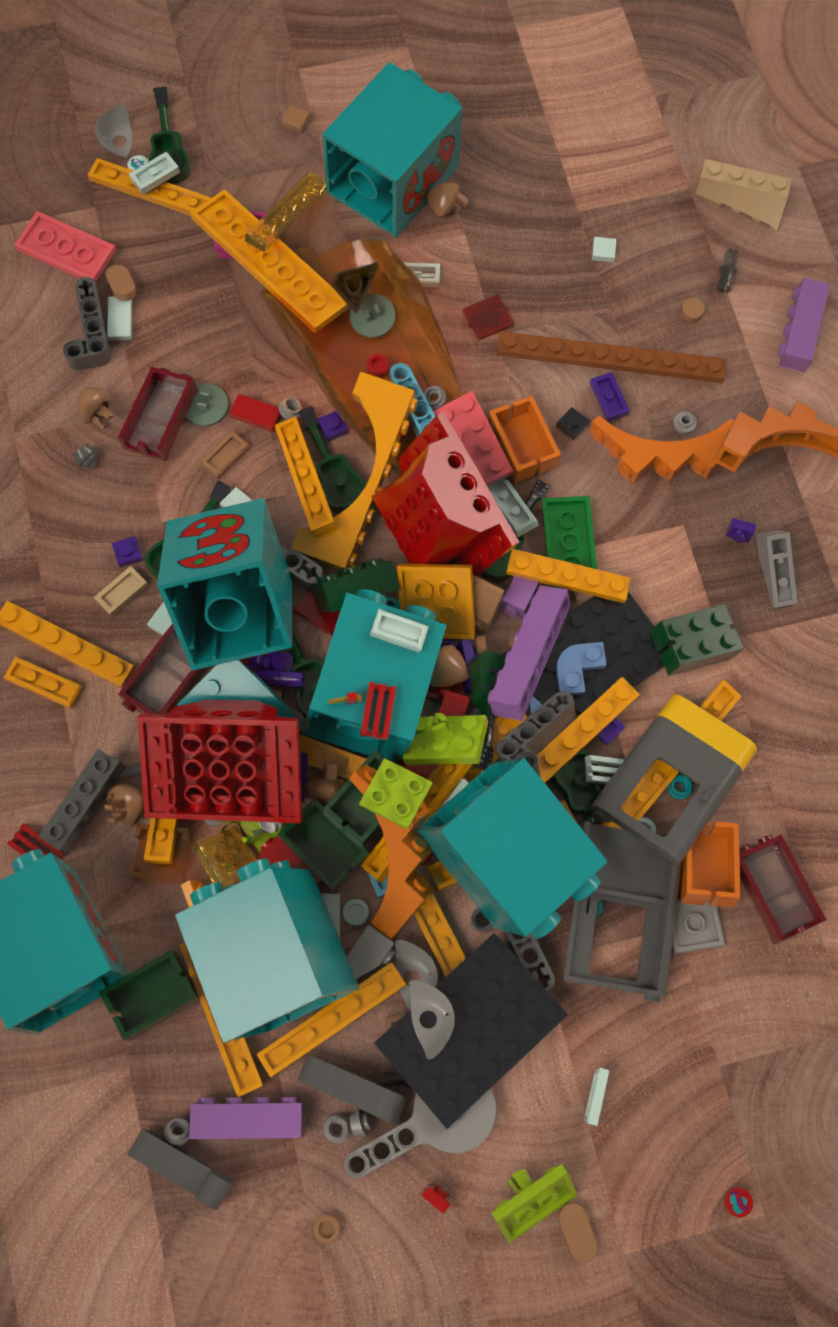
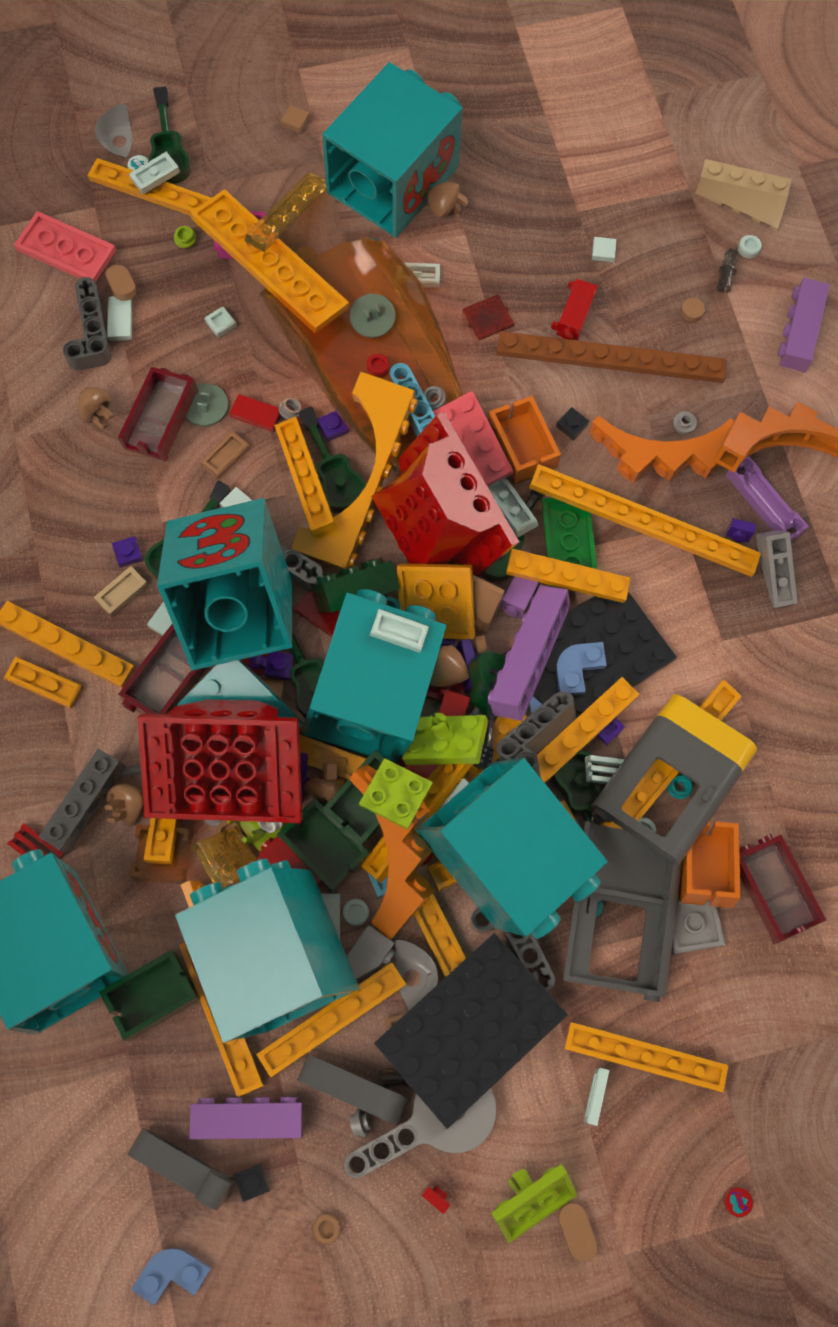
dark grey plate [72,443,97,469] -> none
light grey plate [164,1118,190,1146] -> none
dark purple axle [254,668,305,688] -> none
light grey plate [324,1114,351,1143] -> none
piece [328,692,362,705] -> none
dark brown slope [331,262,380,314] -> none
red tile [360,681,396,740] -> none
light grey piece [409,980,455,1060] -> none
dark purple plate [589,372,630,422] -> none
dark green piece [650,604,744,676] -> none
none -> medium blue plate [131,1248,211,1306]
none -> lime plate [174,226,197,248]
none -> light aqua tile [205,307,237,338]
none -> black plate [234,1164,270,1202]
none -> light orange plate [529,464,761,577]
none -> red brick [551,278,598,340]
none -> light orange plate [564,1022,728,1093]
none -> medium lavender piece [726,456,809,542]
none -> light aqua tile [738,235,762,259]

